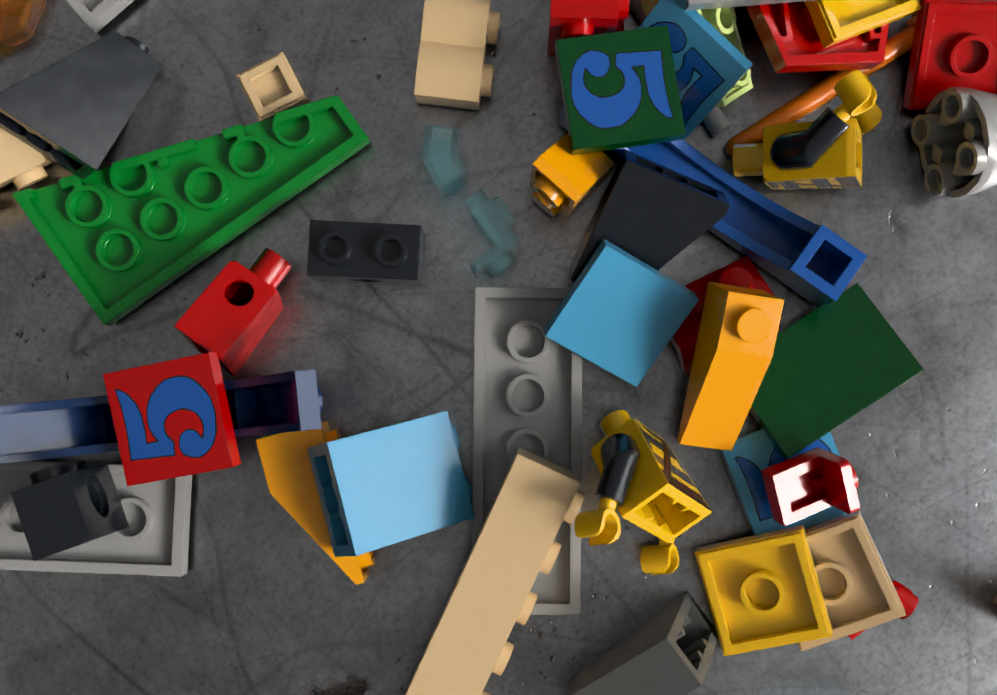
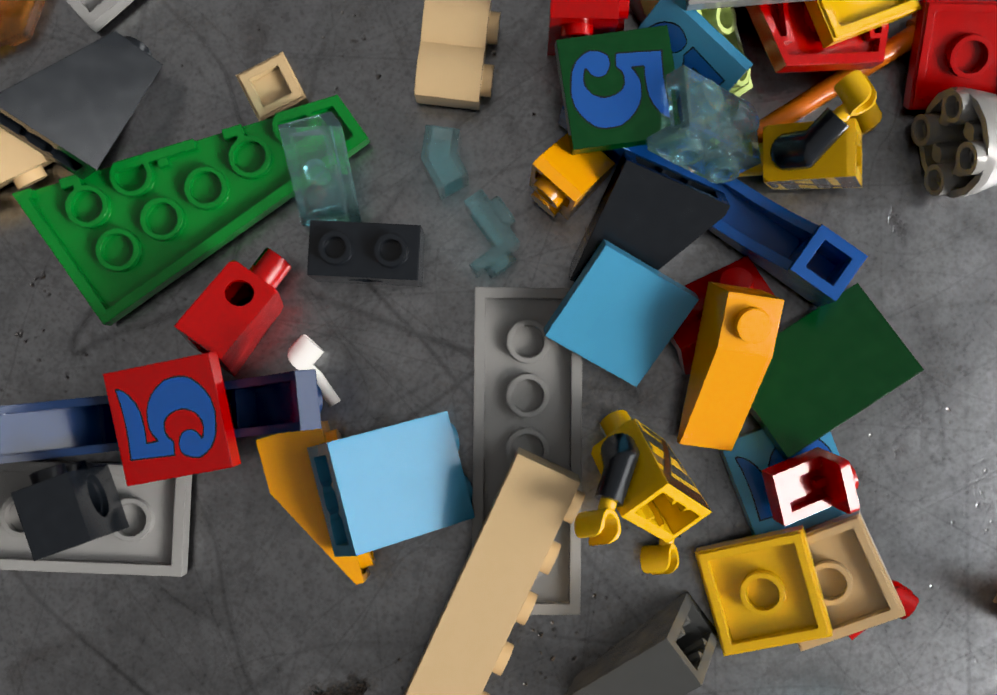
none -> clear light blue slope [278,111,362,226]
none -> white hand [288,334,341,407]
none -> clear light blue bracket [646,65,761,184]

